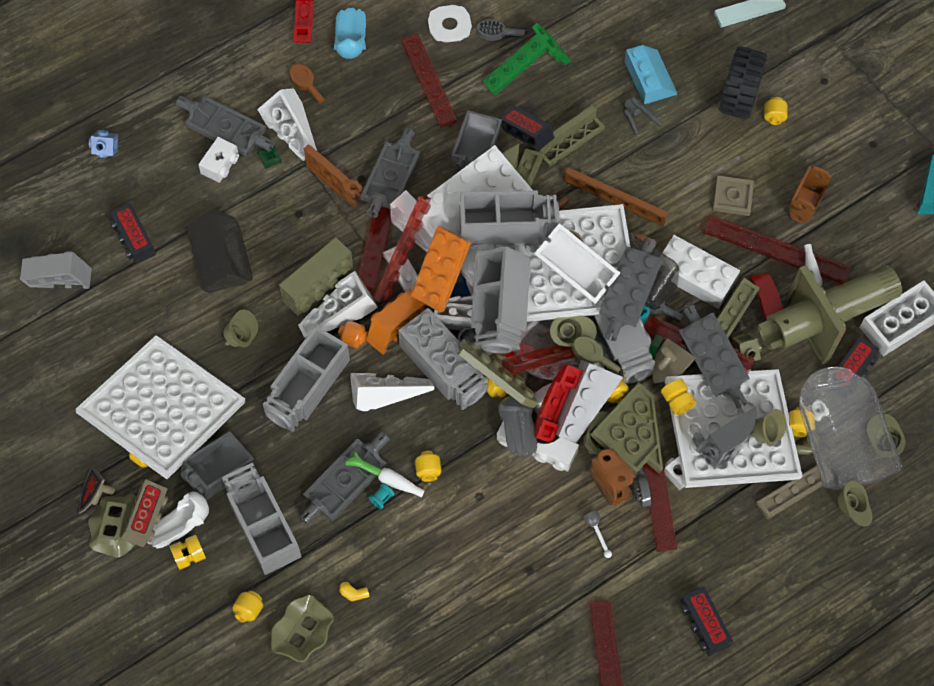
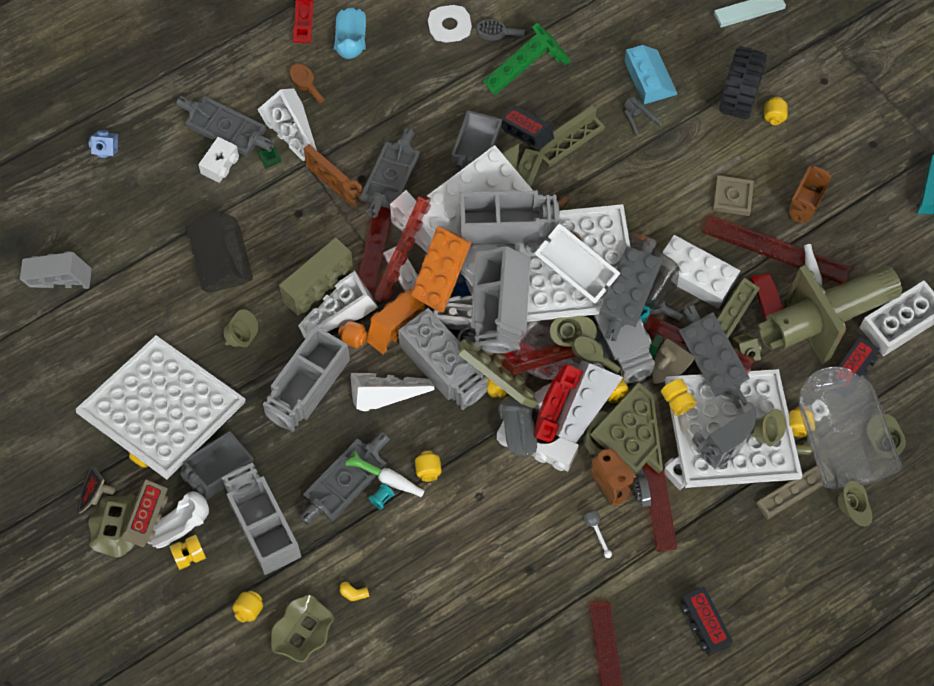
black brick [109,203,156,264] -> none
clear red plate [402,34,457,128] -> none
dark orange tile [564,167,668,226] -> none

